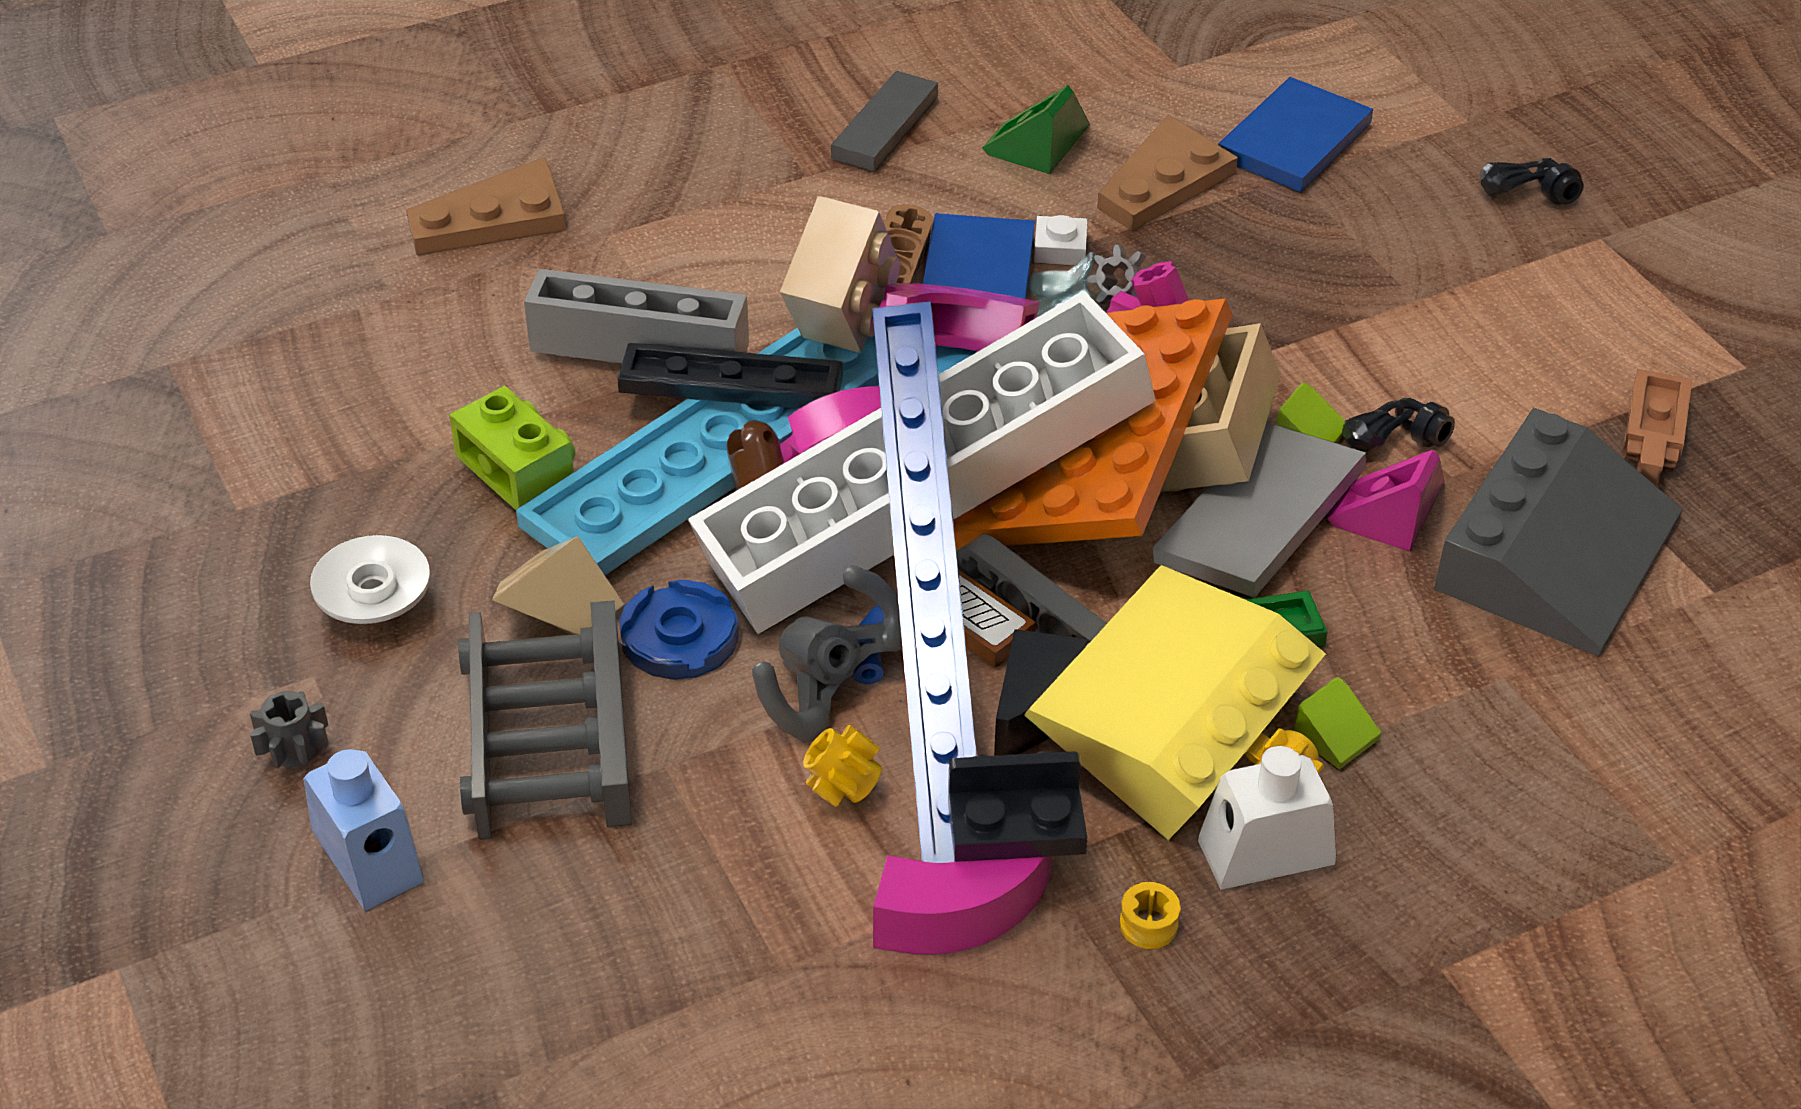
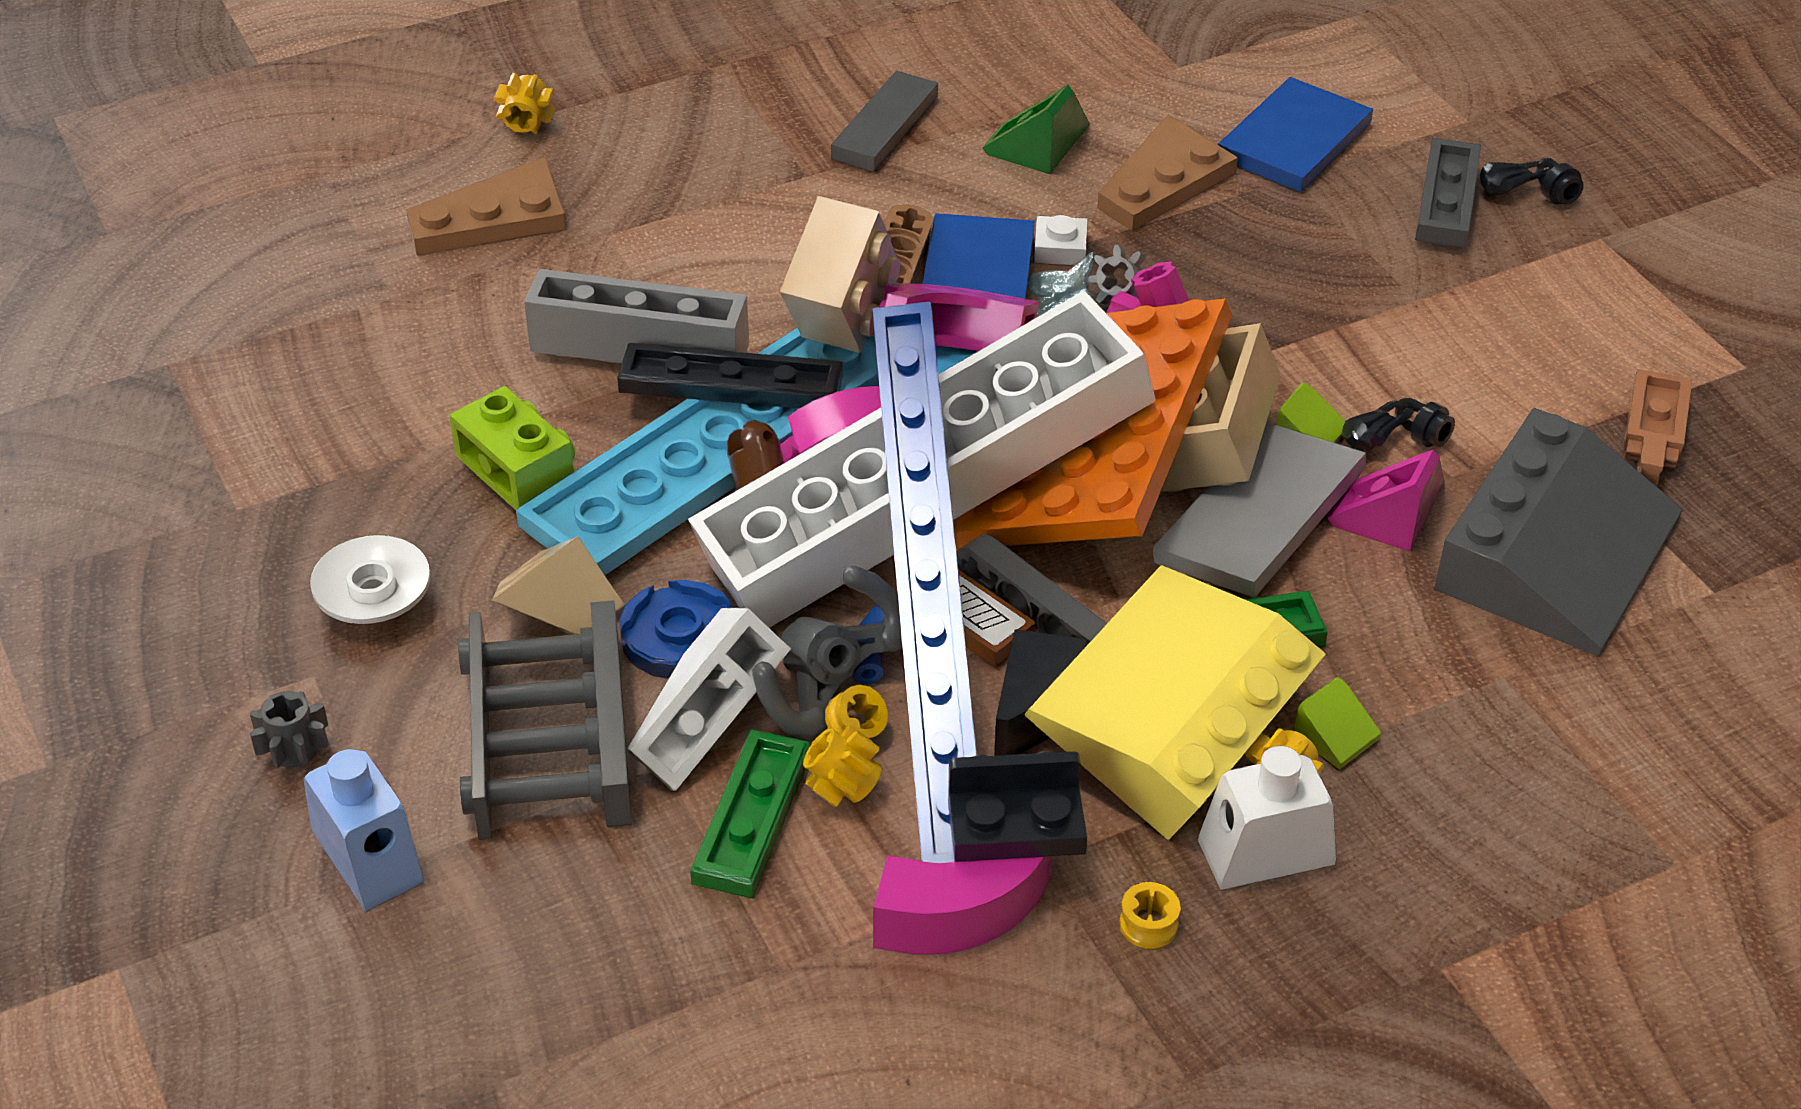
none -> yellow gear [494,73,556,134]
none -> white slope [627,608,791,791]
none -> green tile [690,729,810,899]
none -> yellow bush [825,685,888,739]
none -> dark grey plate [1415,137,1481,248]

